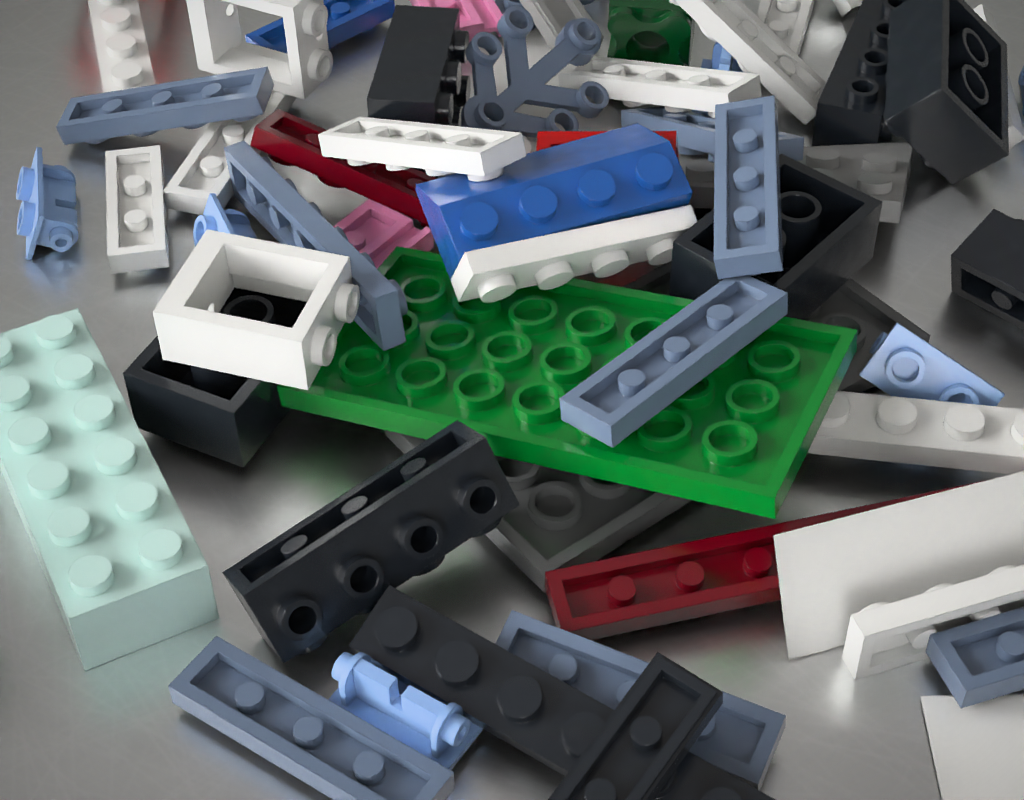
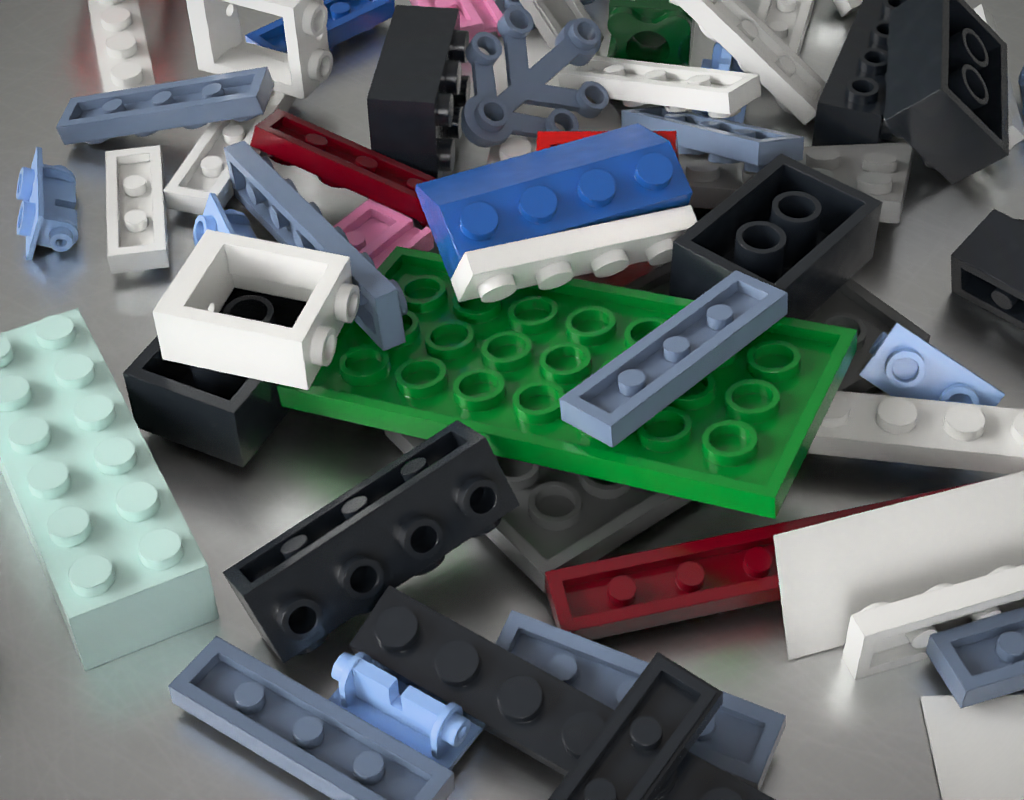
white plate [318,116,526,182] -> none
sand blue plate [714,95,783,279] -> none

